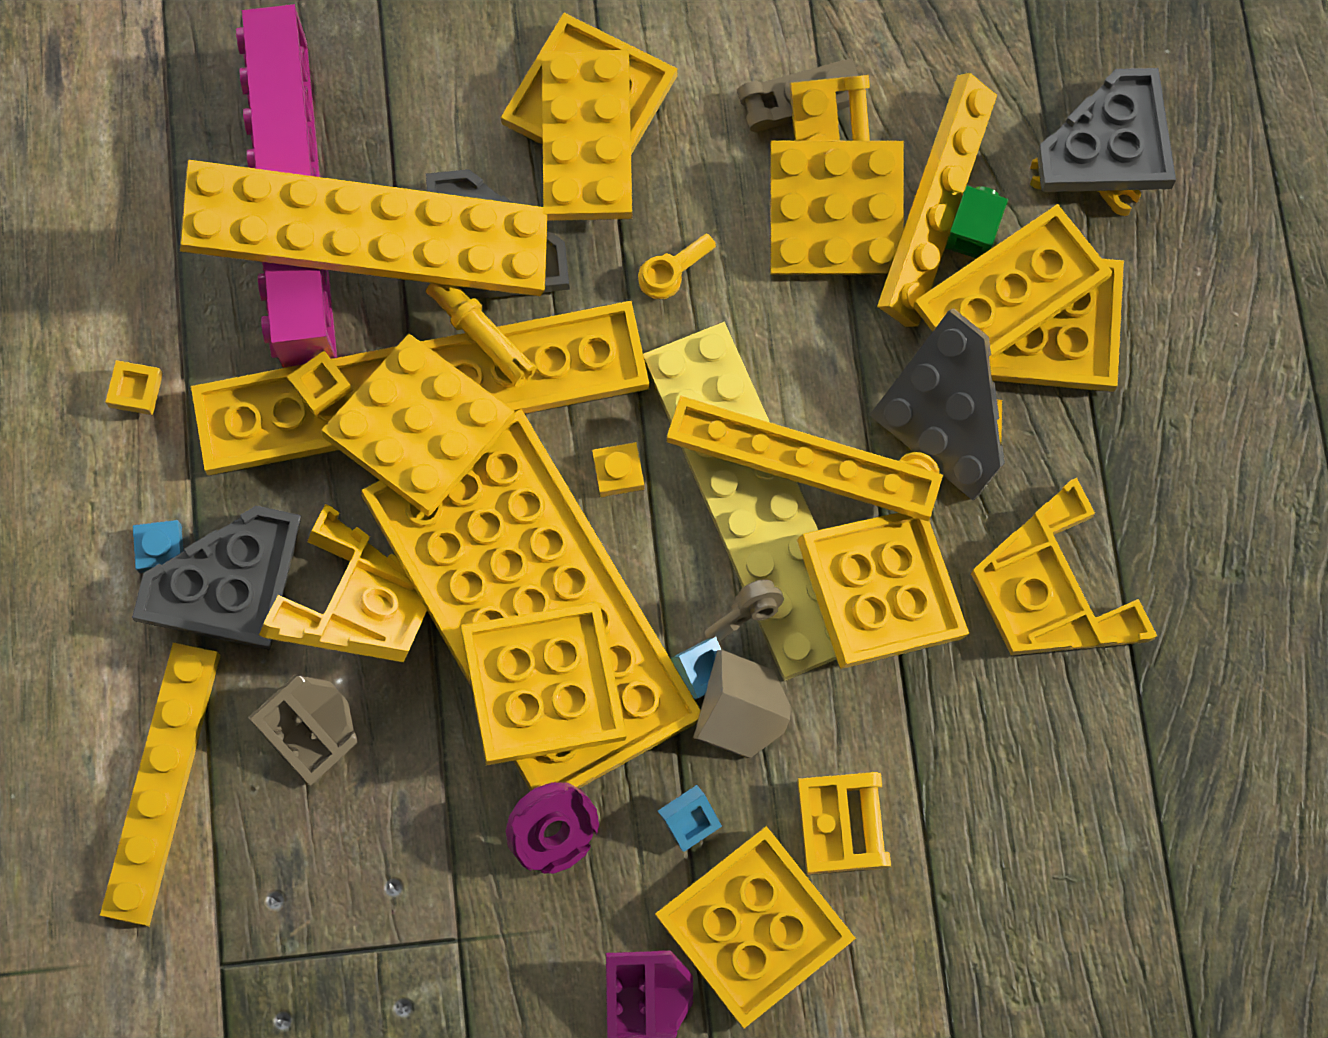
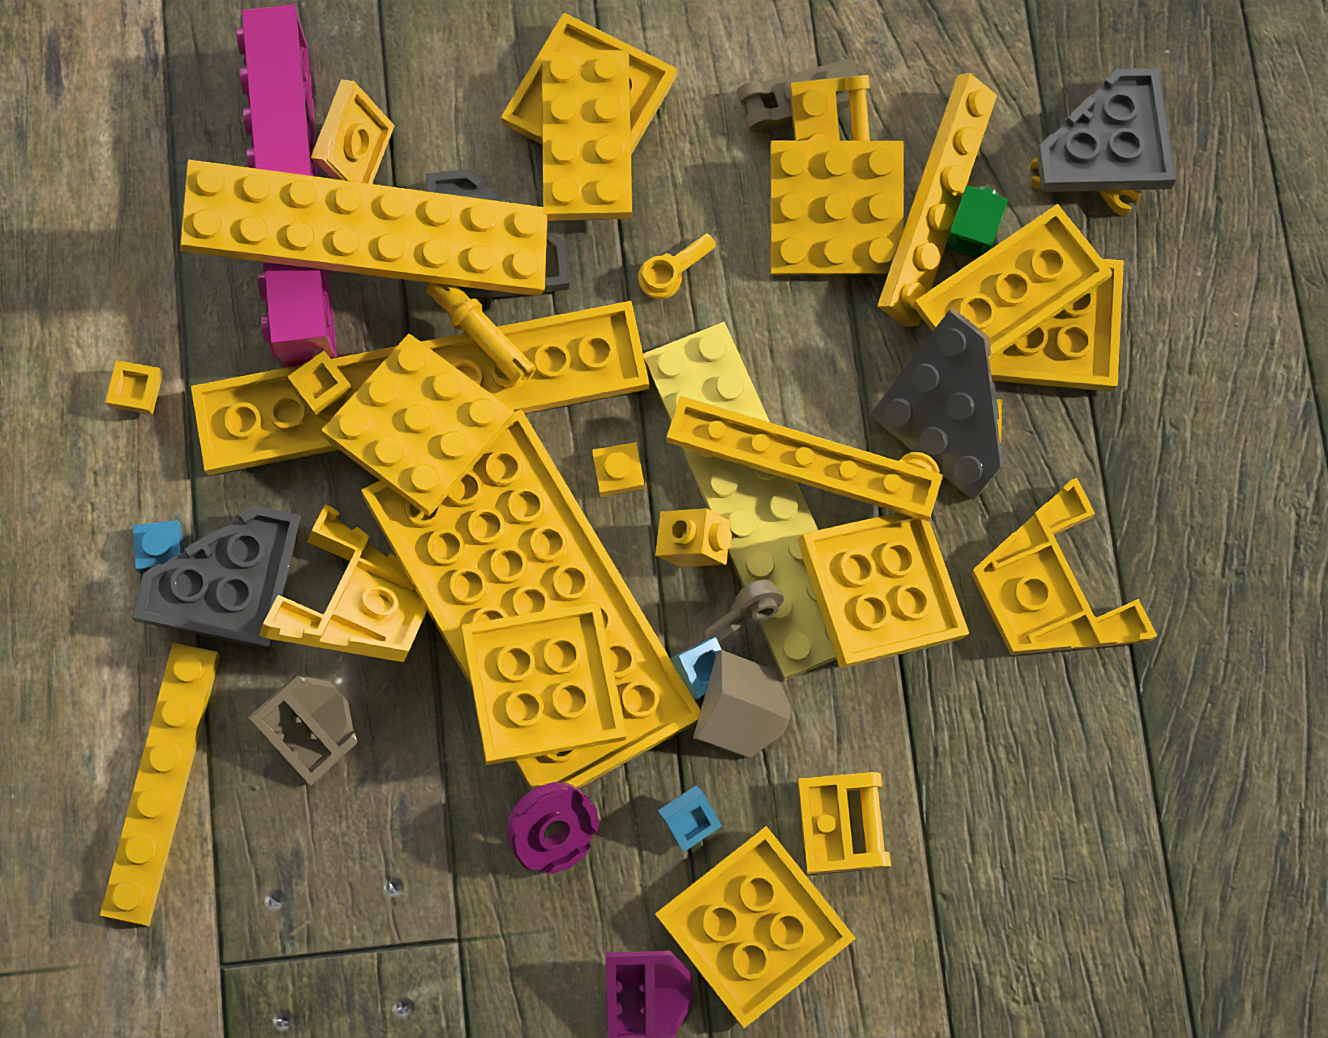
none -> yellow tile [311,79,394,184]
none -> yellow brick [655,508,732,568]

